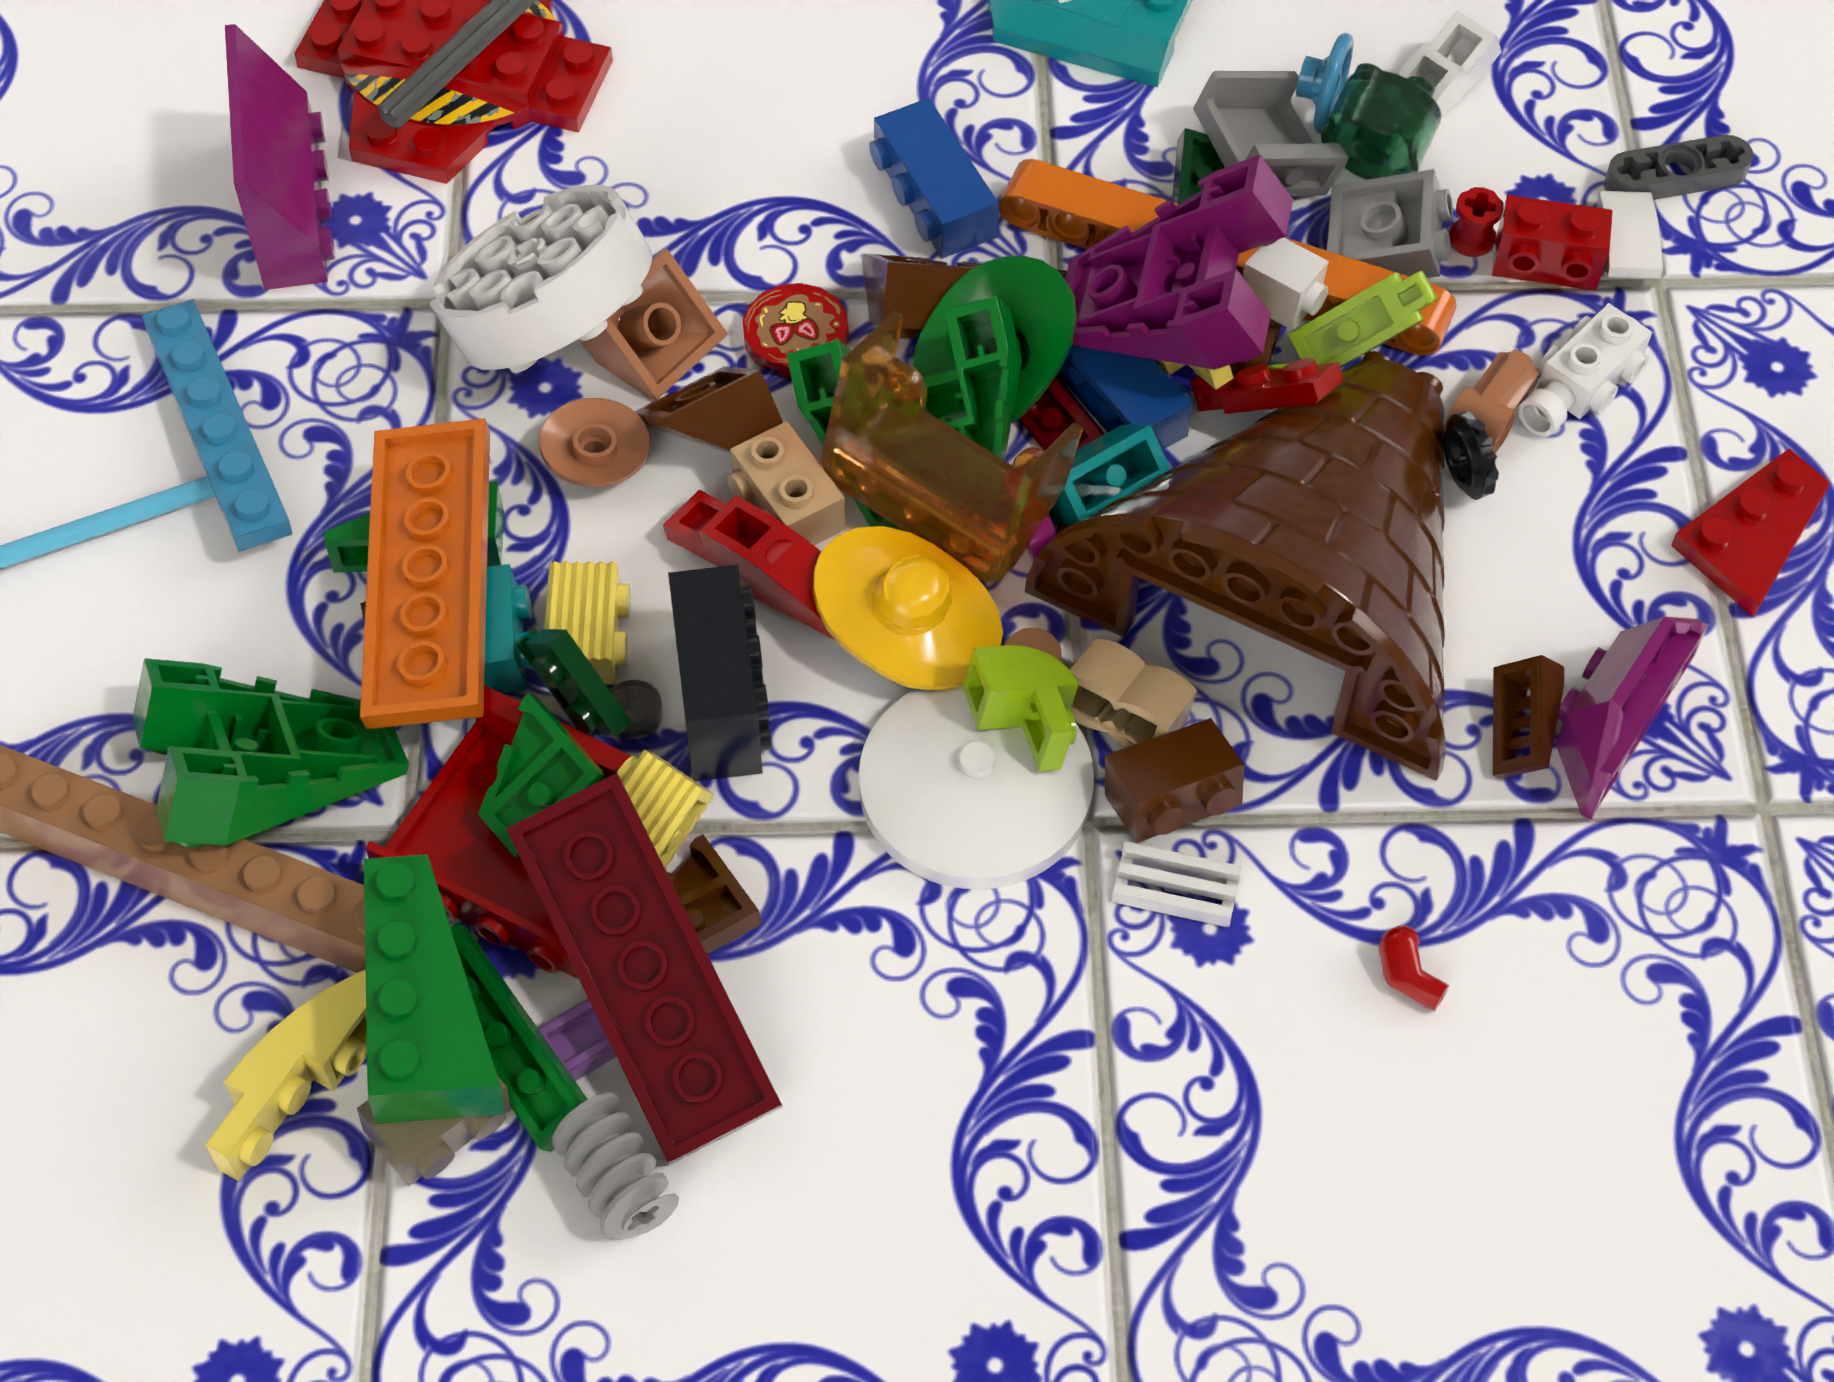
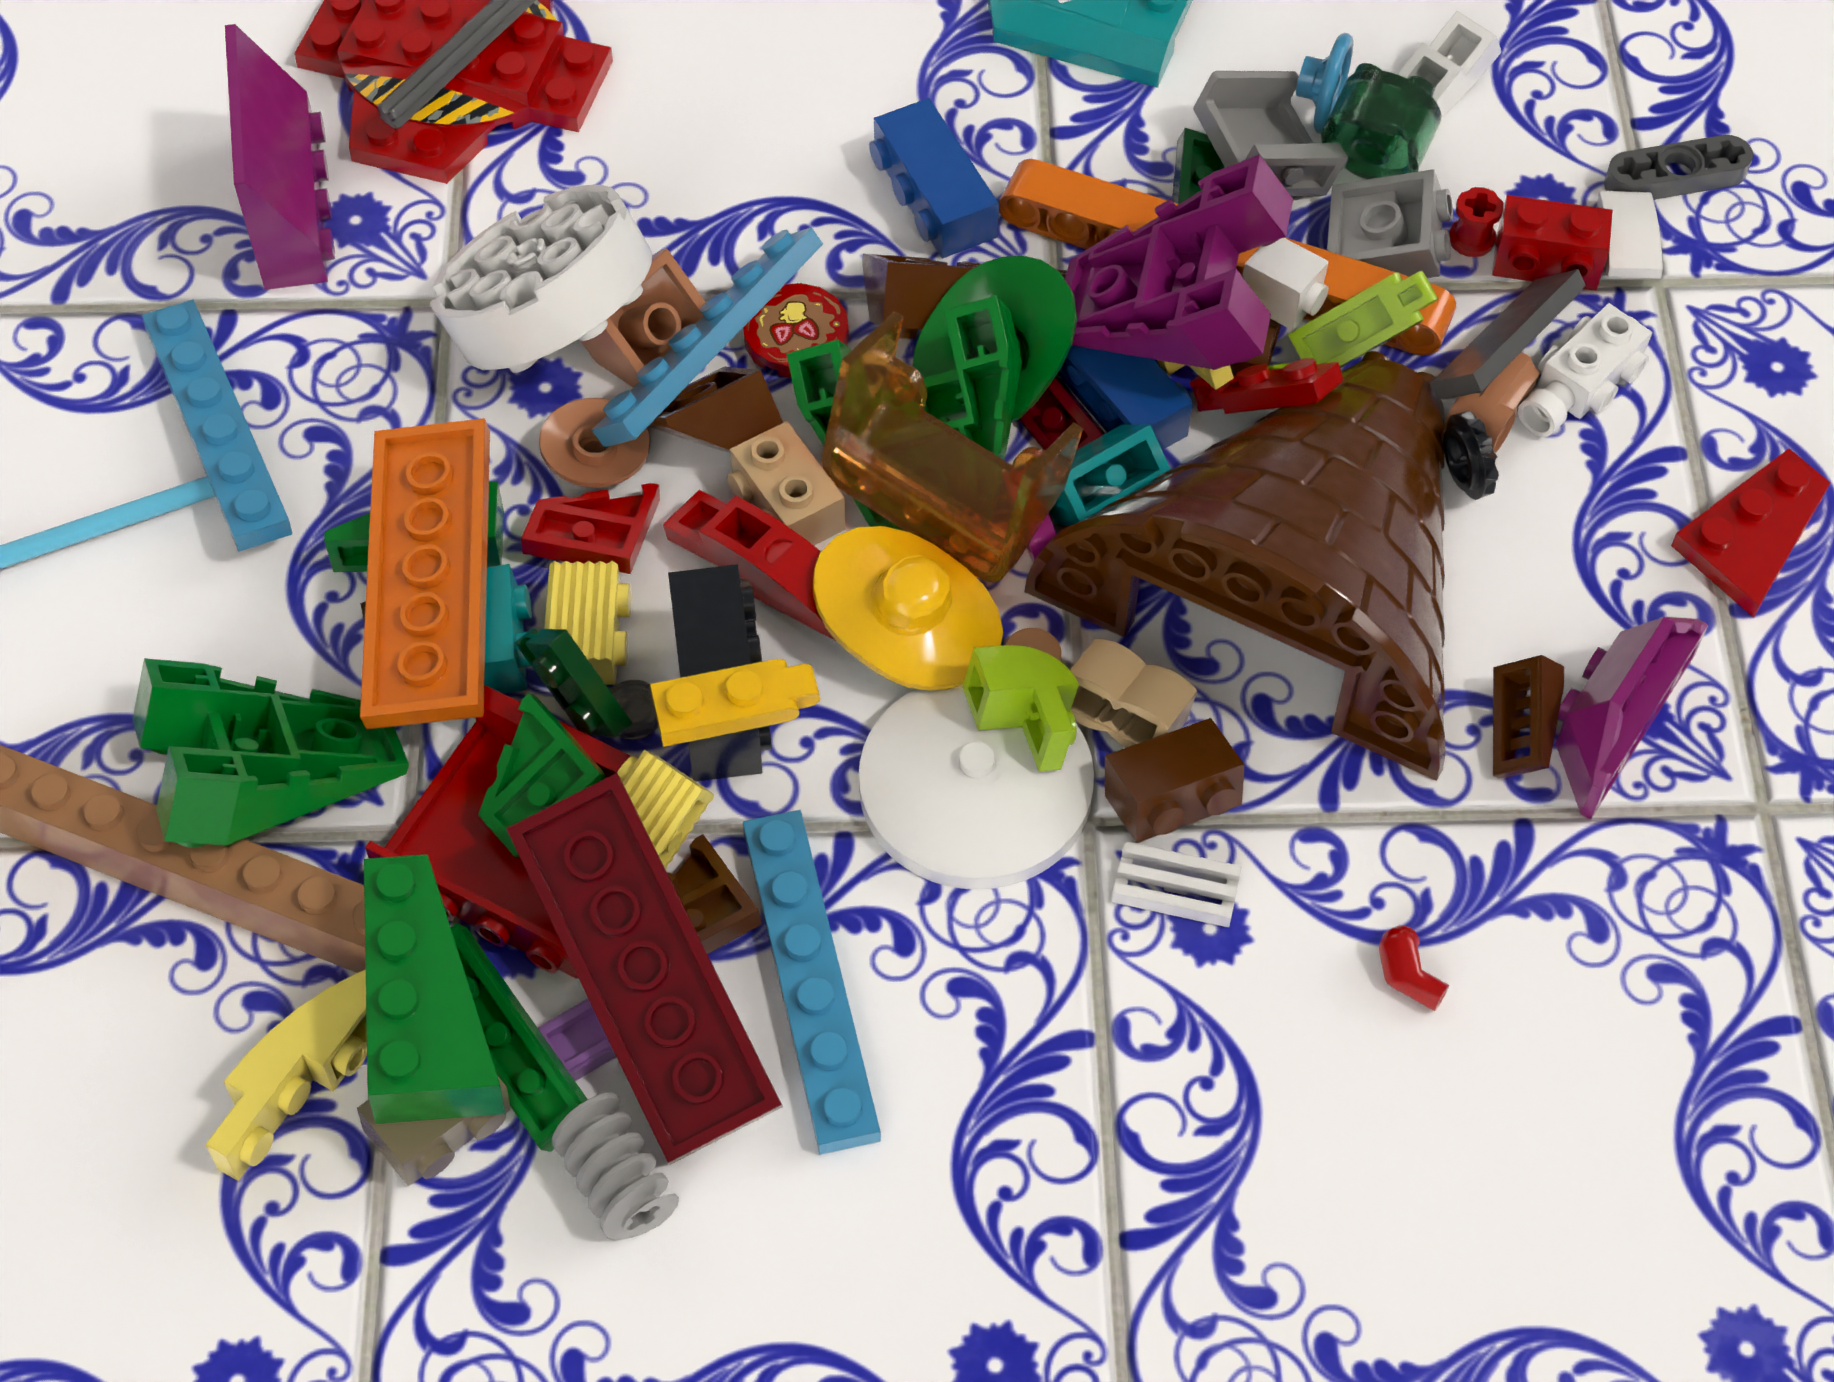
none -> red wing [521,483,660,574]
none -> dark azure plate [591,227,823,447]
none -> yellow hinge [650,659,820,747]
none -> dark azure plate [743,809,881,1155]
none -> dark grey tile [1430,269,1586,400]

